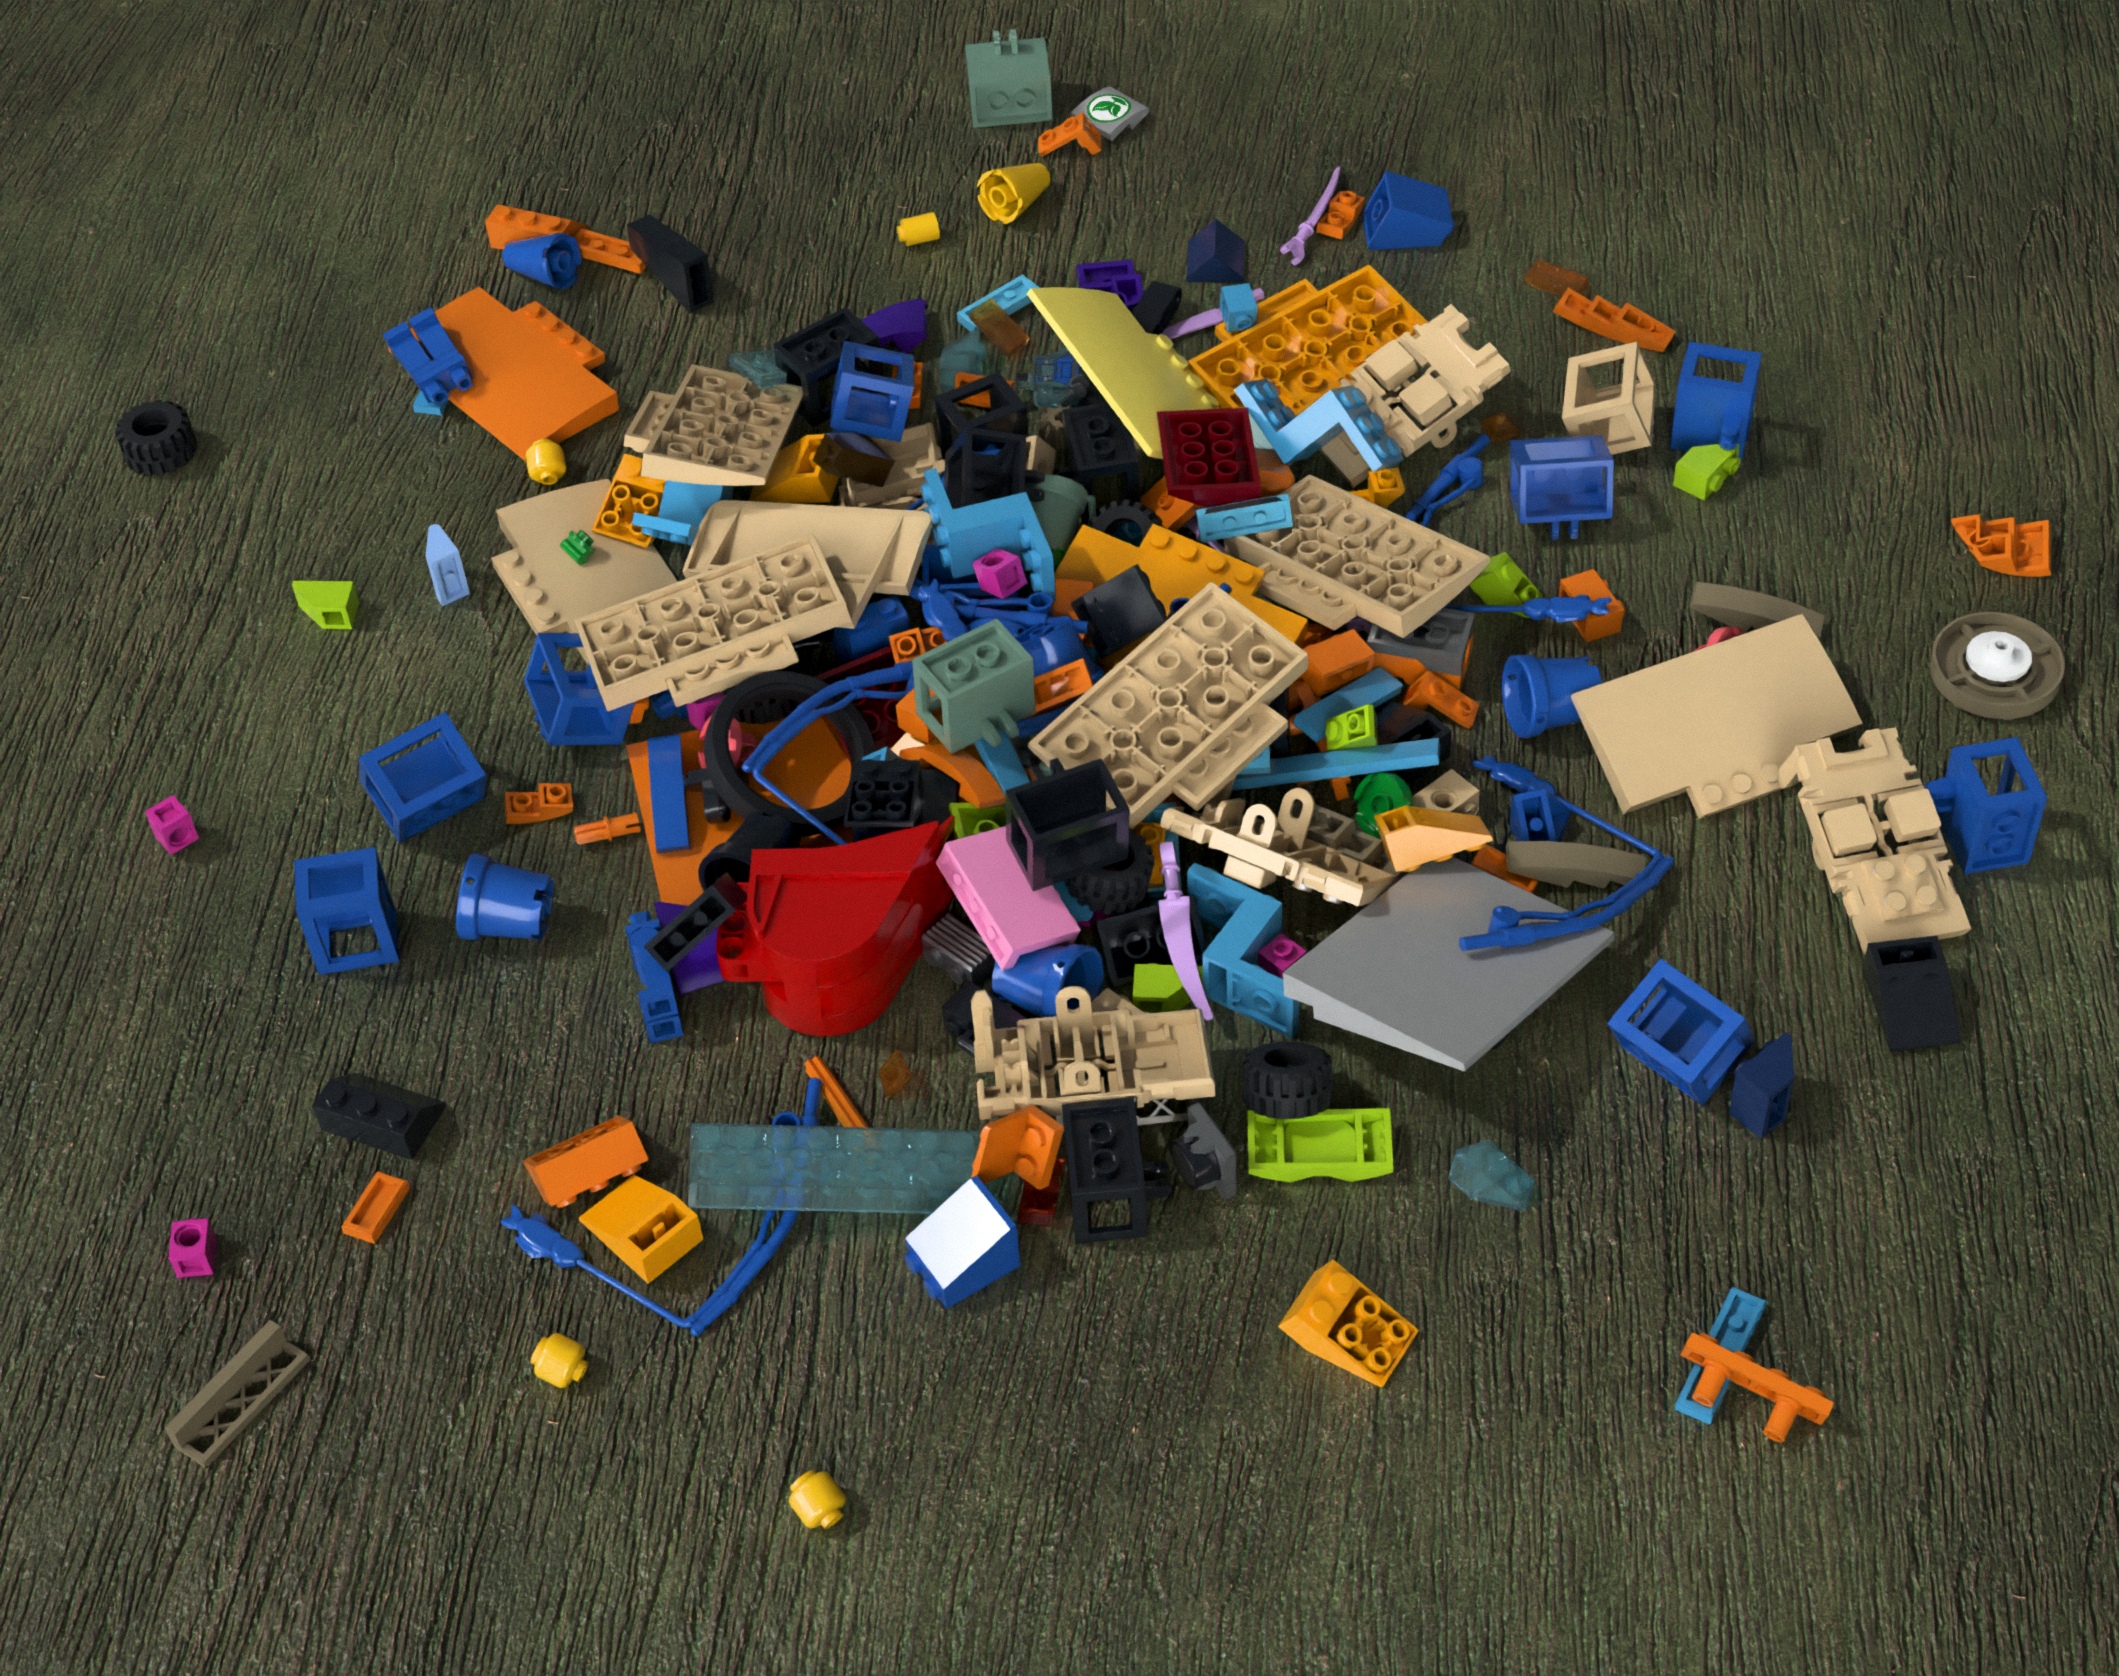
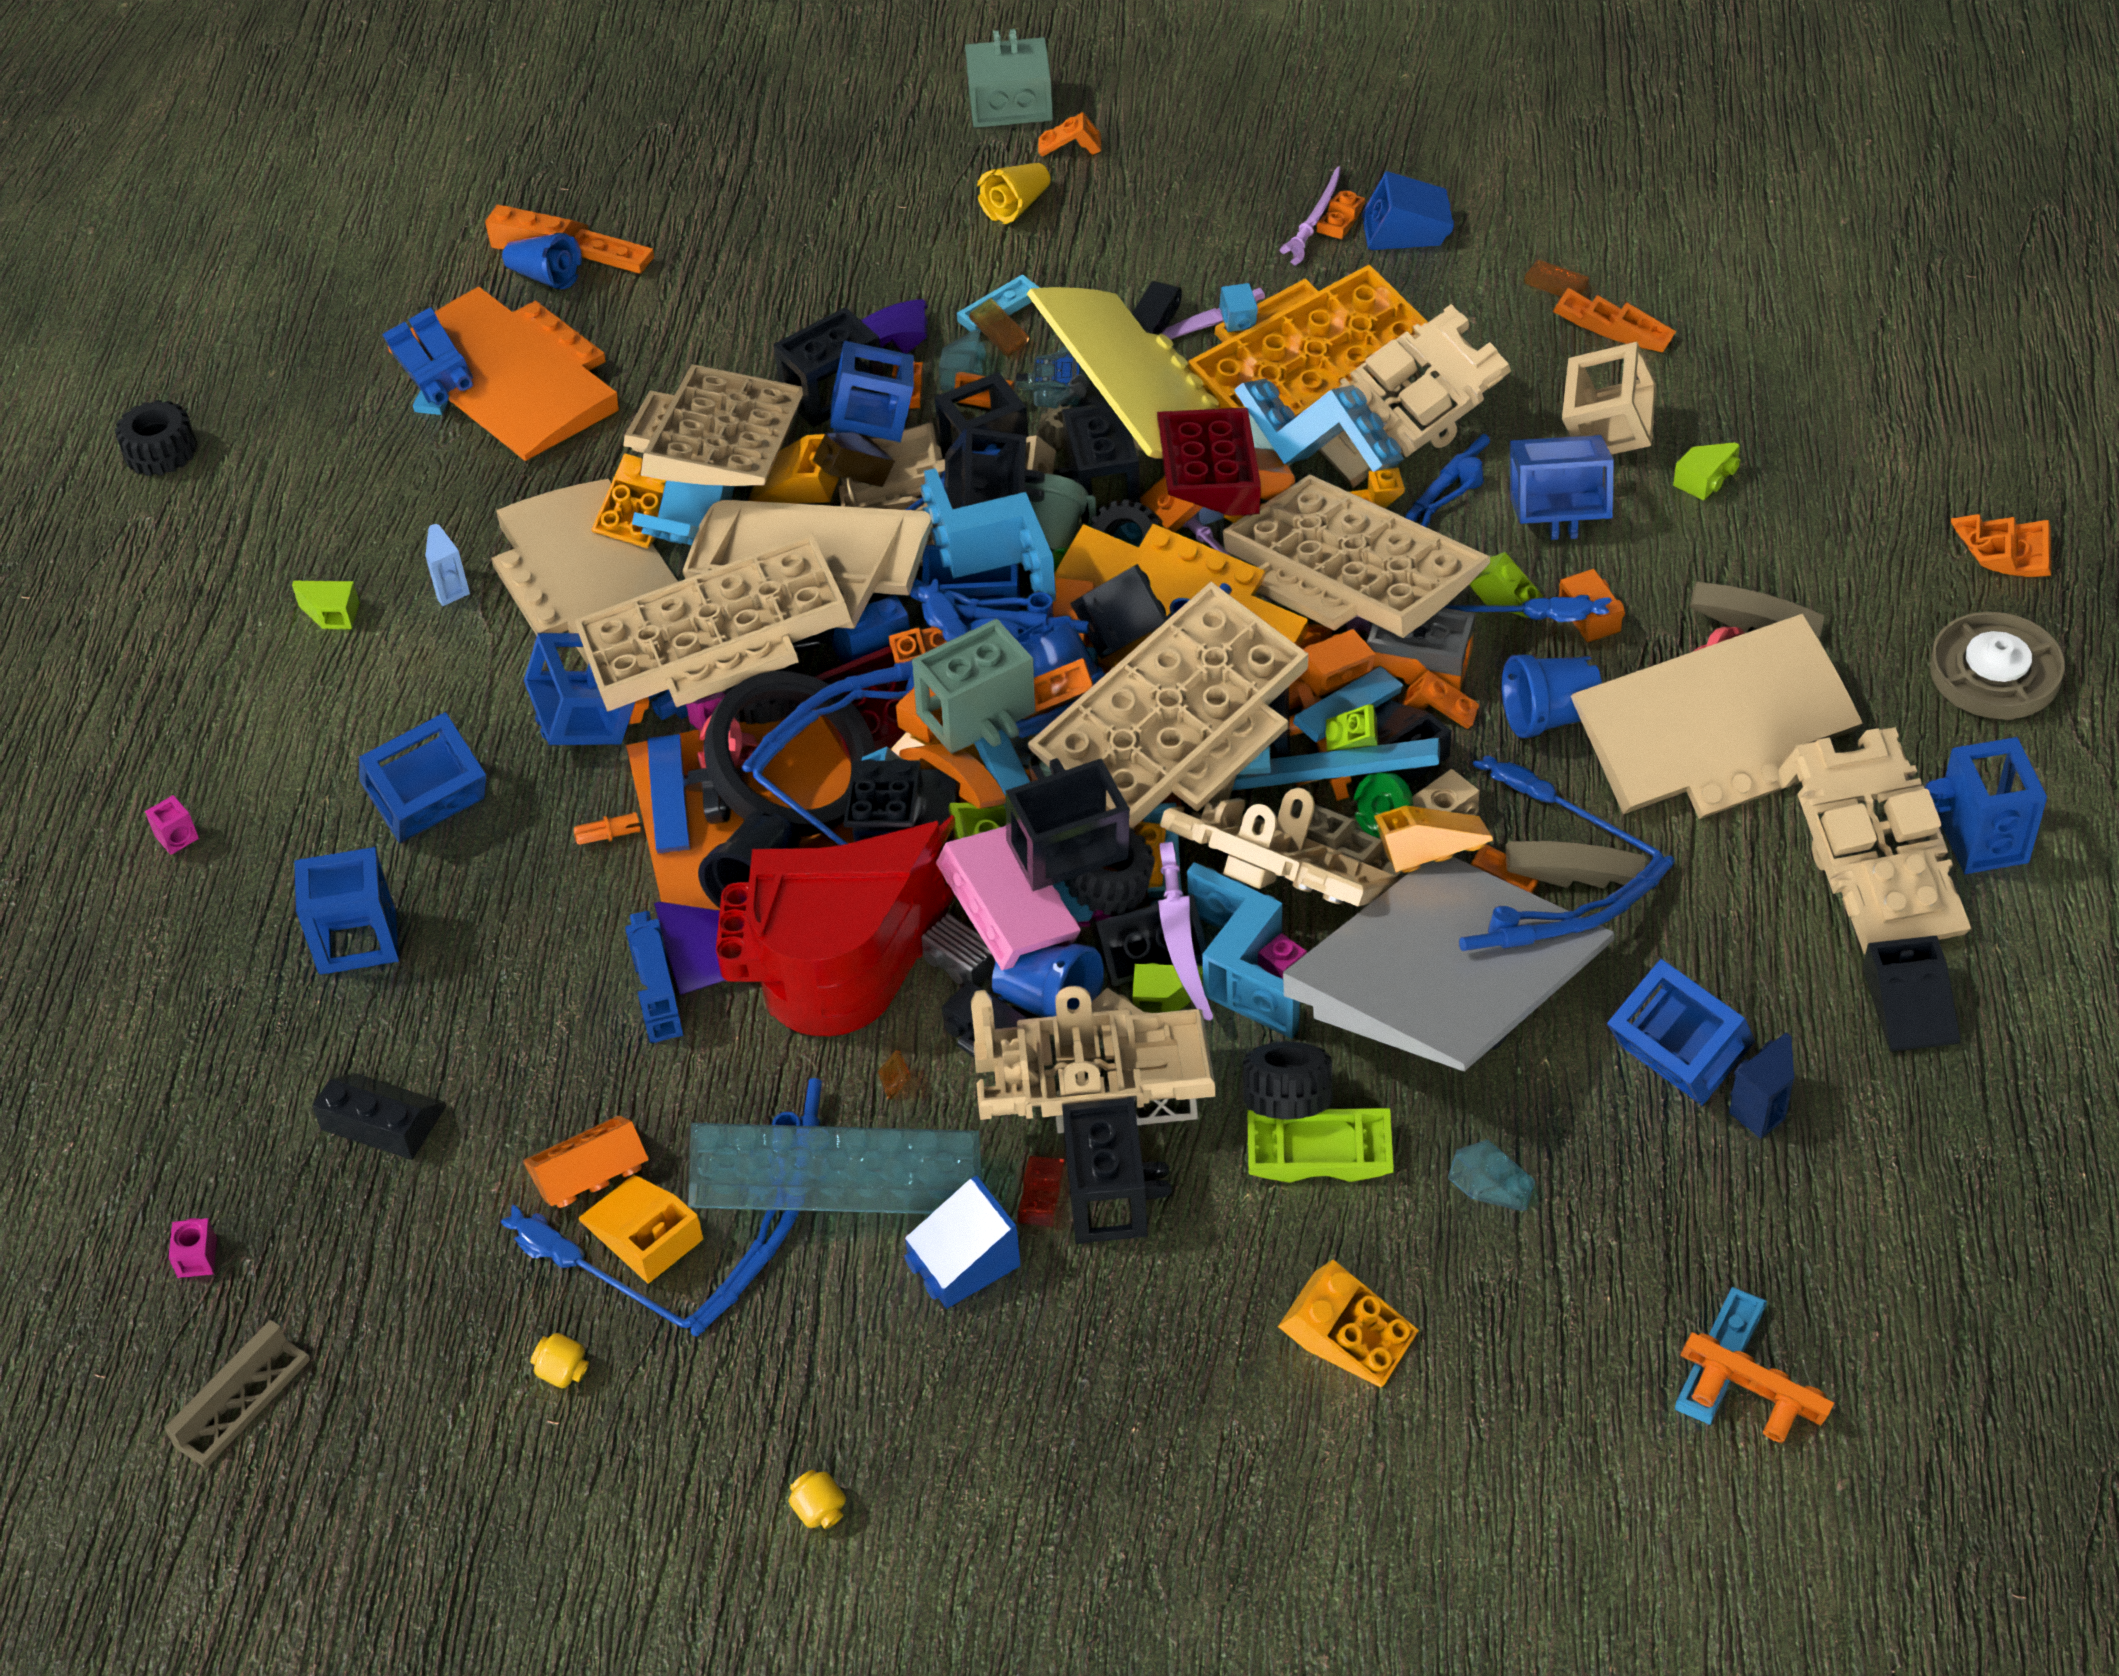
orange tile [341,1171,410,1244] -> none
blue piece [456,852,554,941] -> none
orange slope [504,783,573,825] -> none
yellow head [525,439,566,485] -> none
green plate [560,529,595,565] -> none
black slope [627,214,714,313] -> none
black piece [643,872,748,972] -> none
clear light blue plate [728,350,787,389] -> none
orange axle [805,1056,884,1164] -> none
yellow brick [897,212,940,247] -> none
orange bracket [971,1105,1065,1190] -> none
dark pink brick [972,548,1028,599] -> none
slope [1071,86,1150,141] -> none
dark purple slope [1076,260,1144,310] -> none
piece [1170,1102,1237,1200] -> none
dark blue slope [1187,219,1245,282] -> none
medium azure plate [1196,494,1293,543] -> none
clear orange slope [1481,413,1520,443] -> none
blue slope [1509,788,1571,842] -> none
blue piece [1670,342,1762,461] -> none

